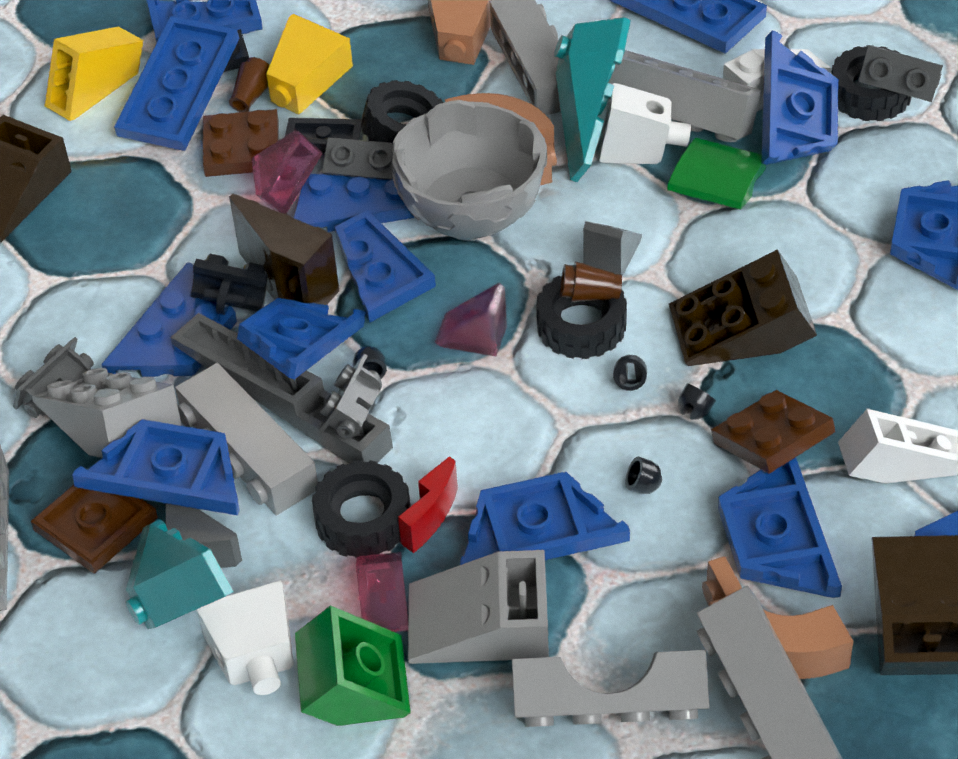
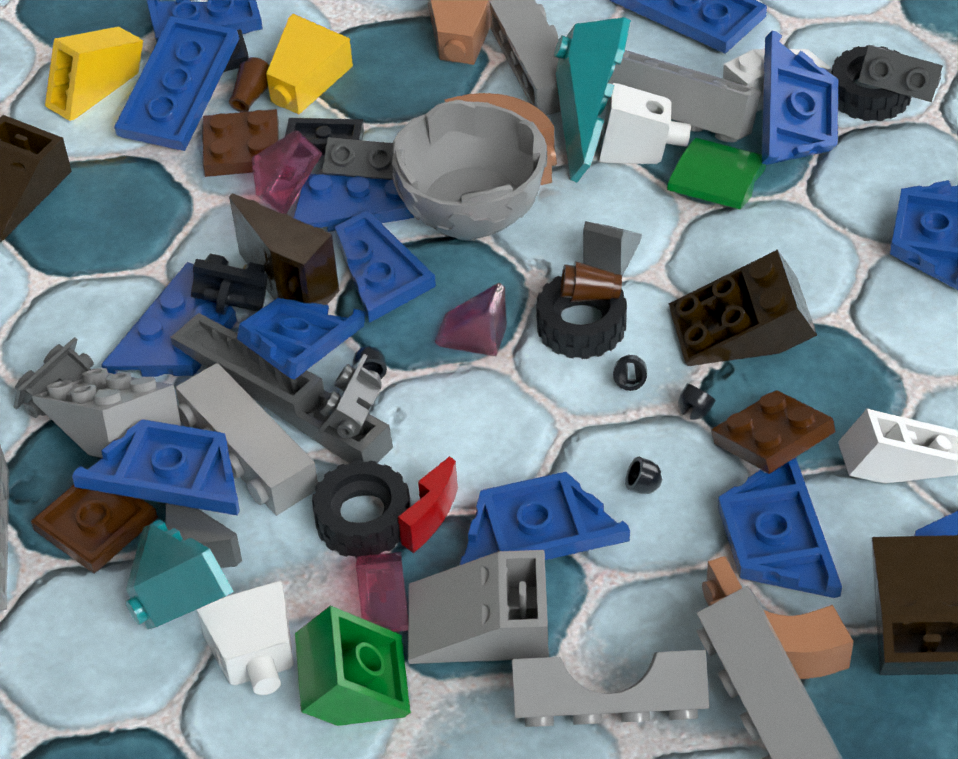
black tyre [361,80,444,143] -> none

